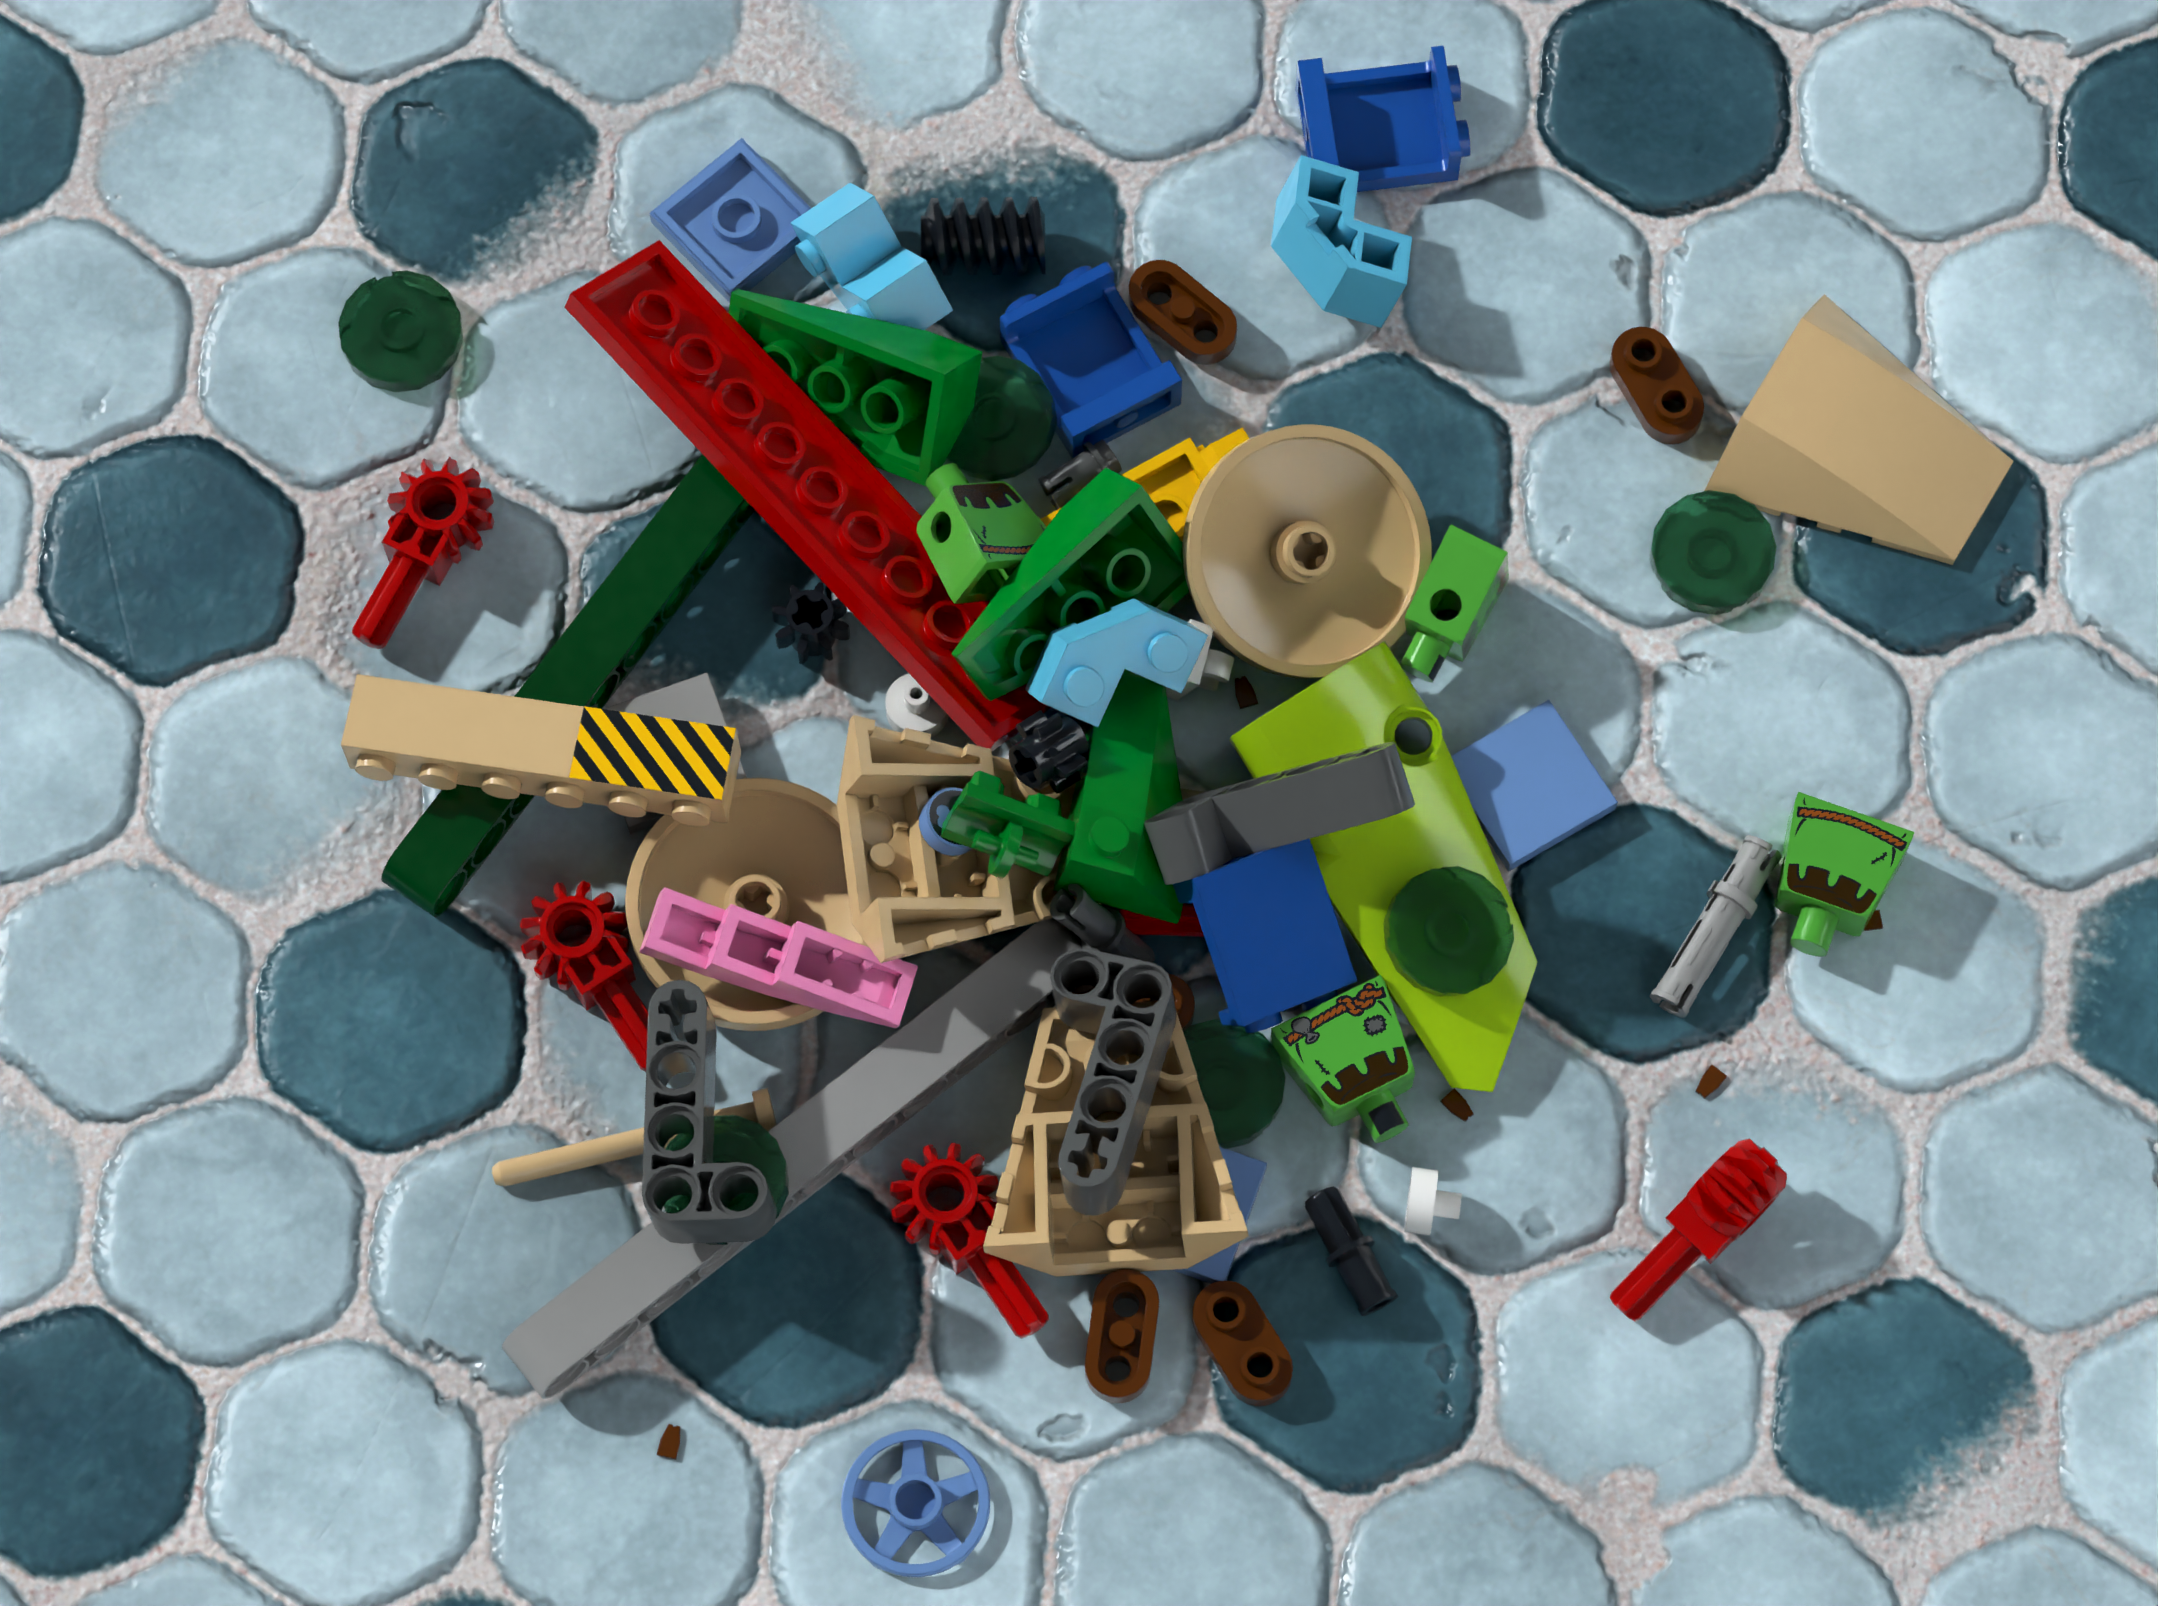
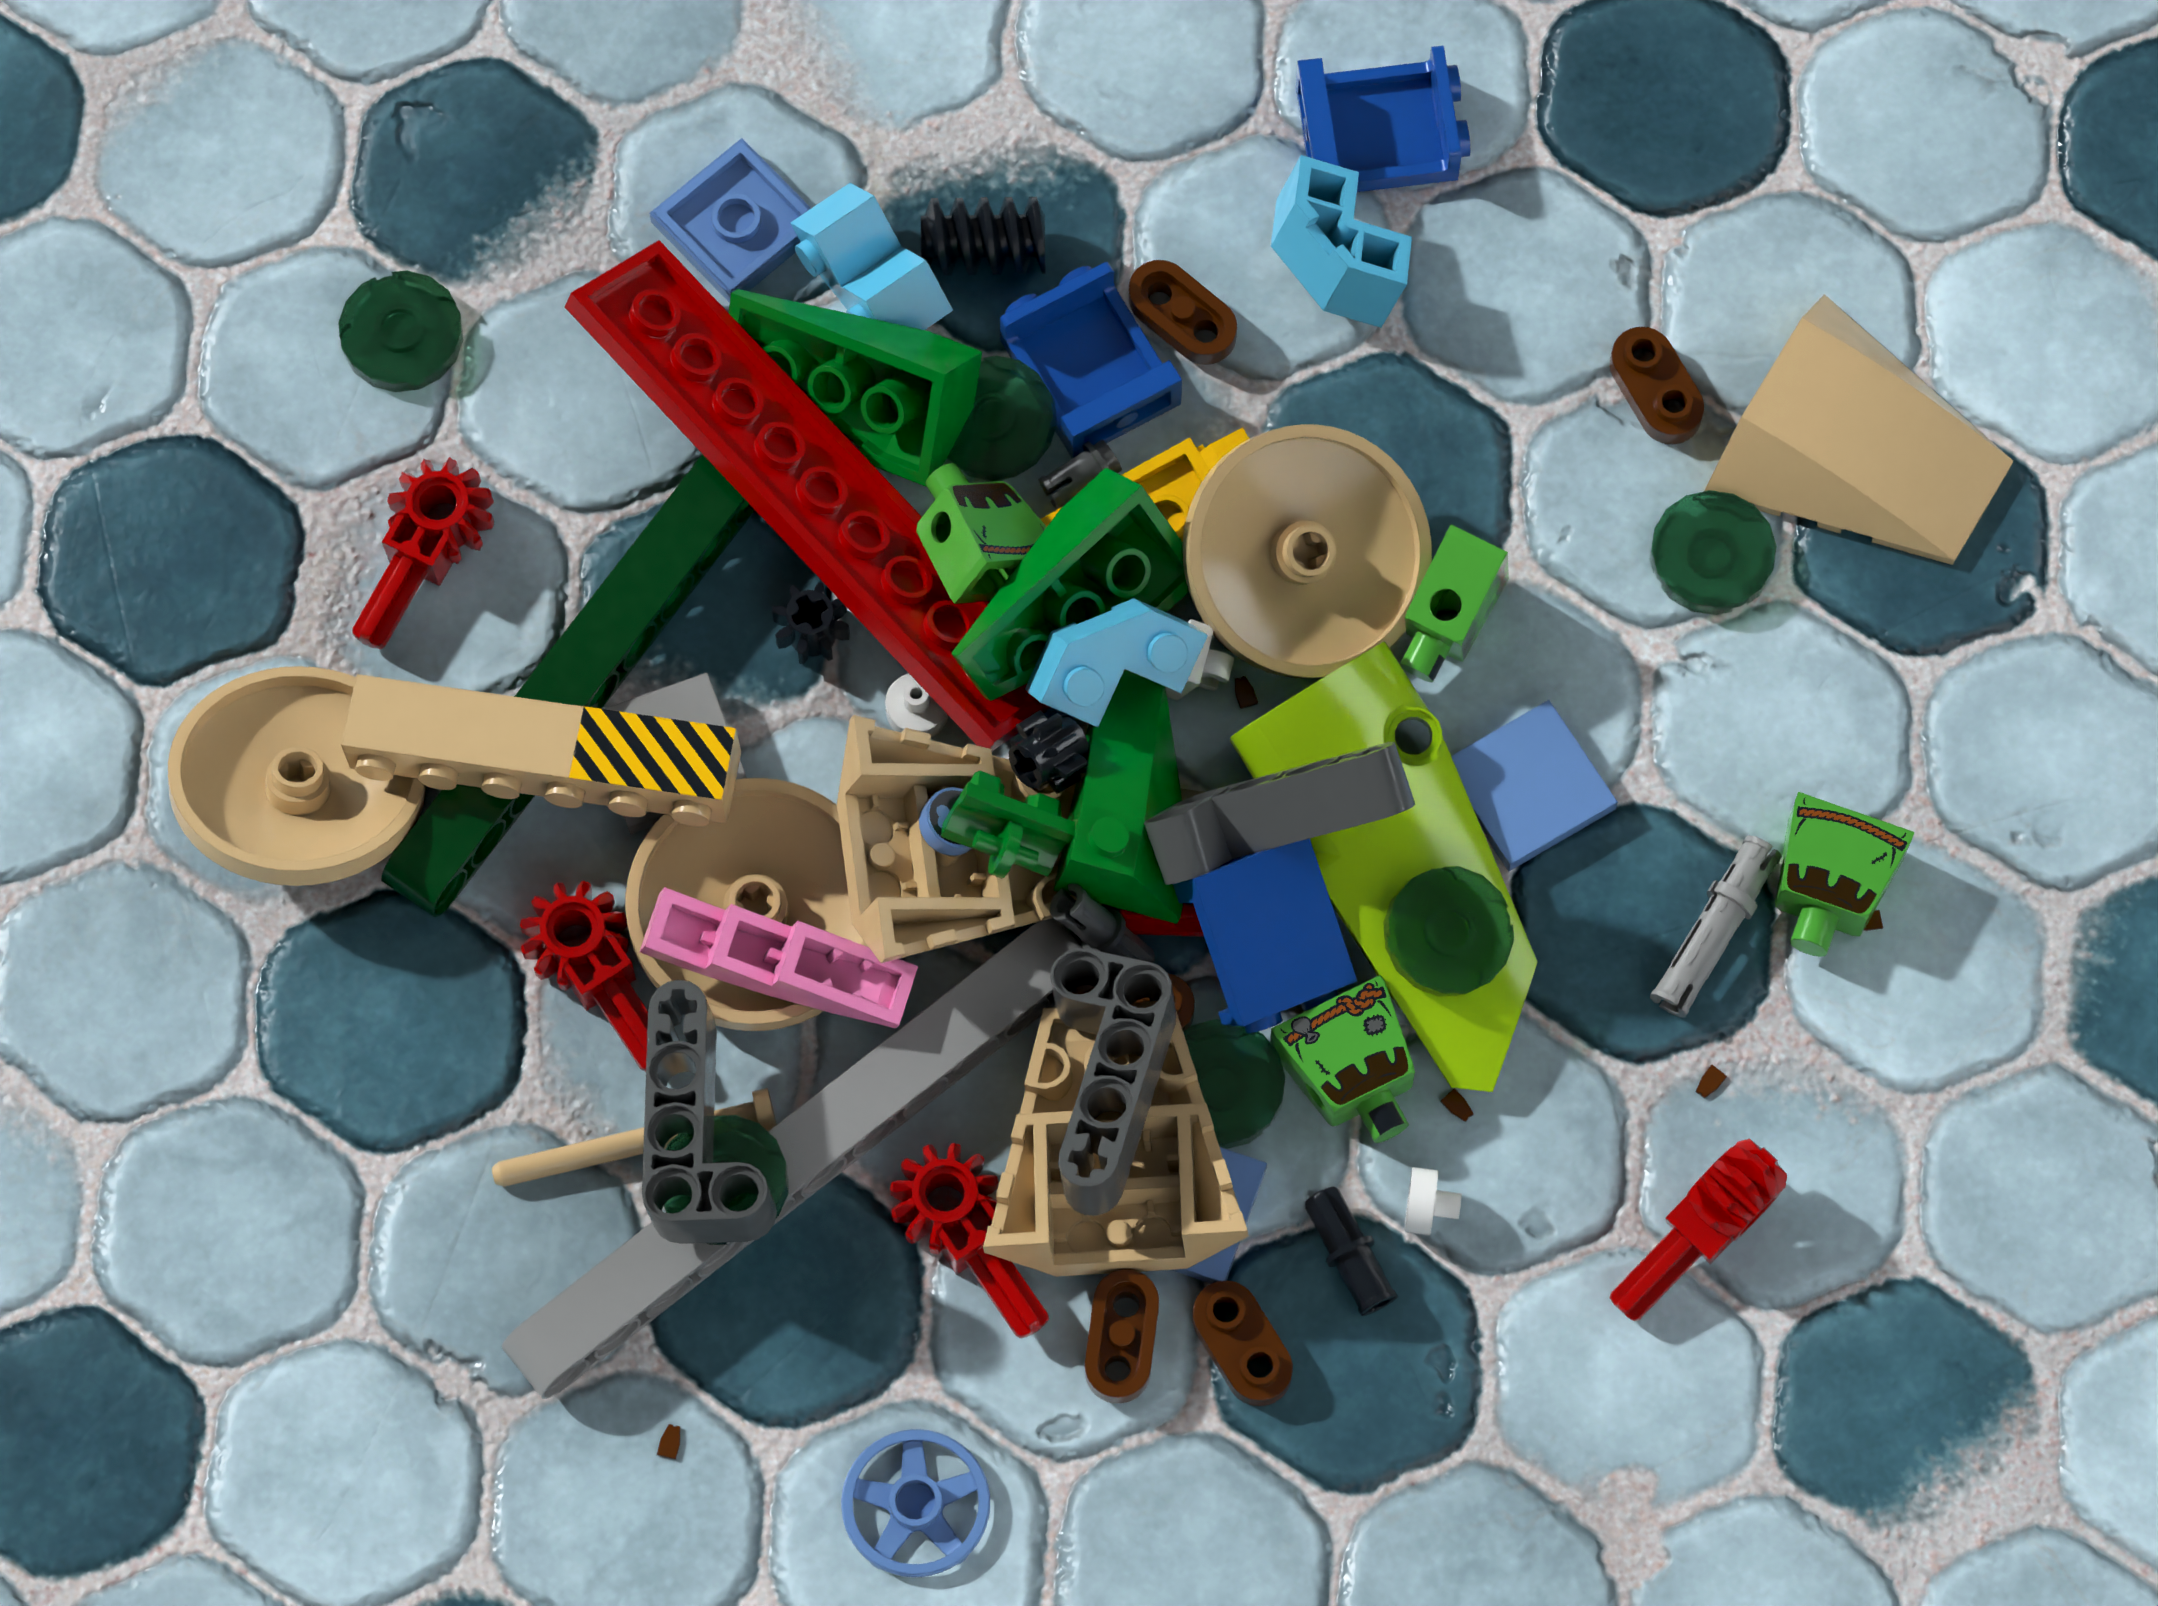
none -> tan dish [168,666,426,886]

